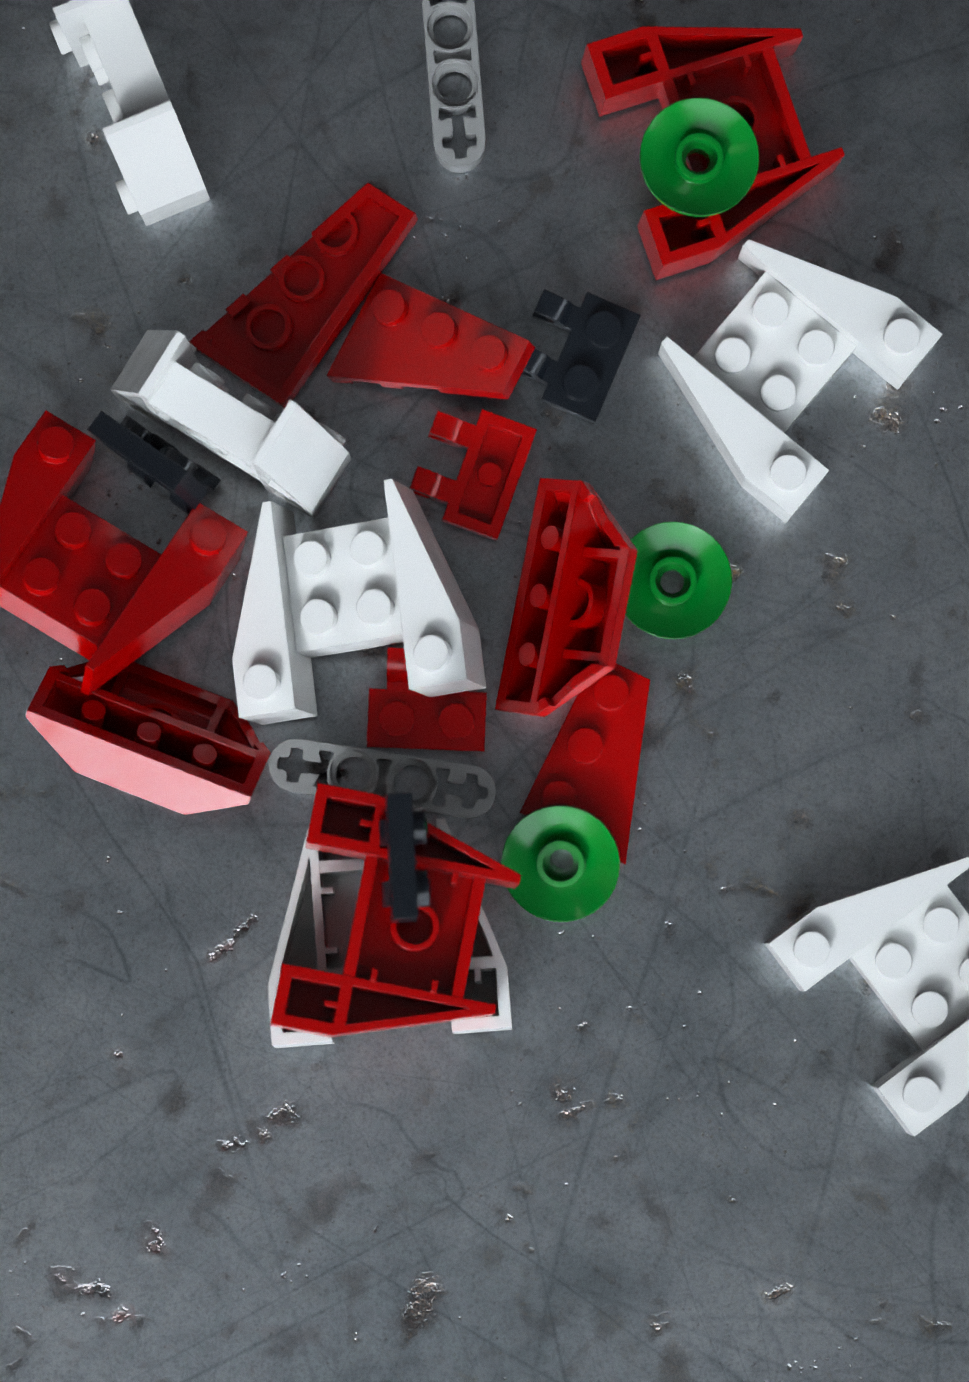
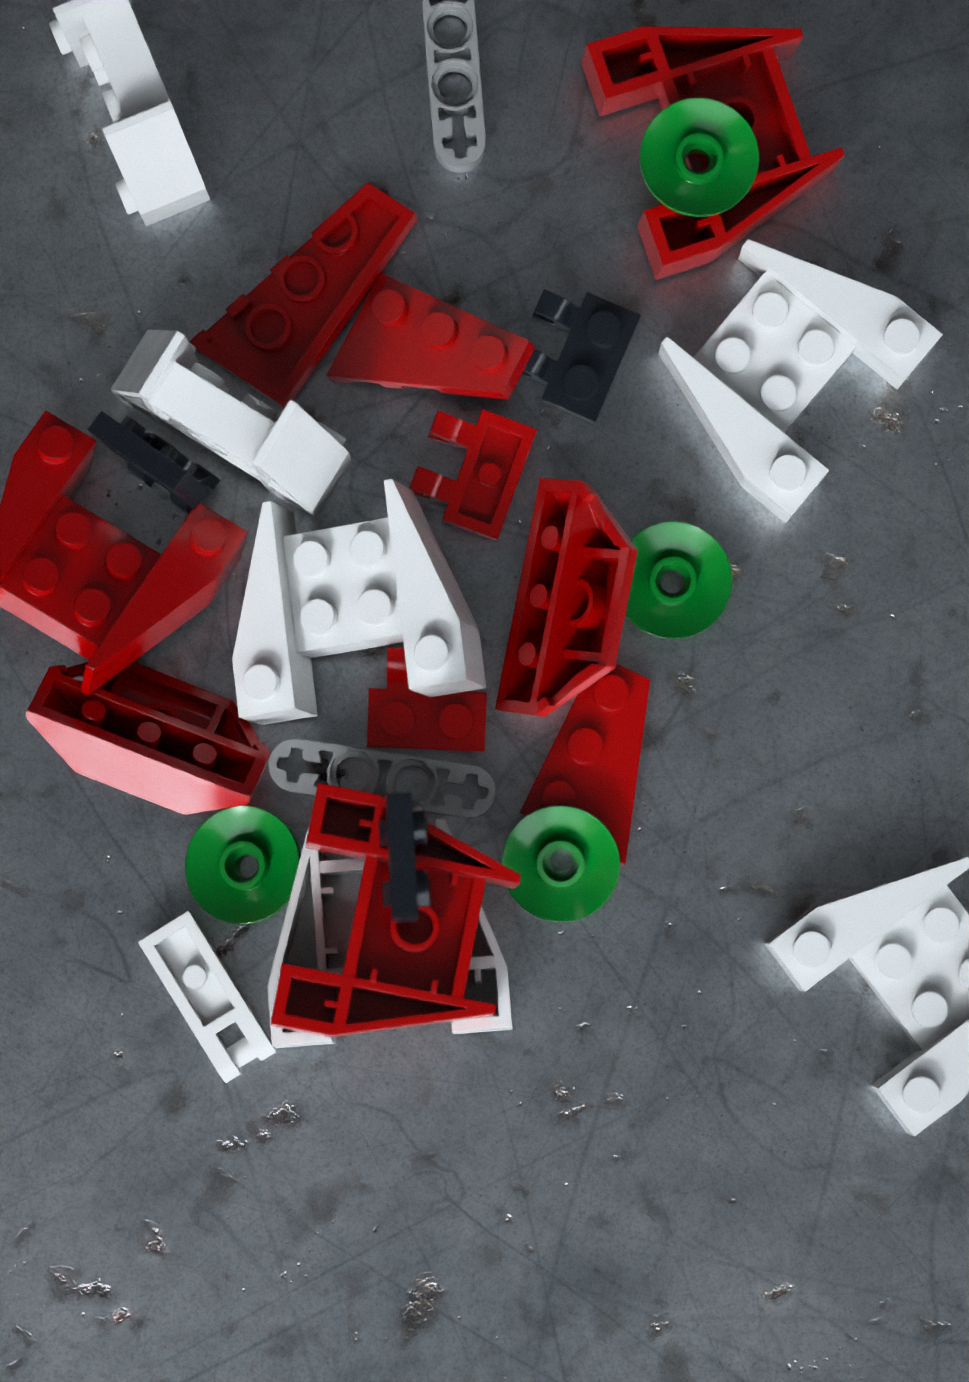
none -> white plate [138,911,277,1083]
none -> green dish [185,806,301,925]

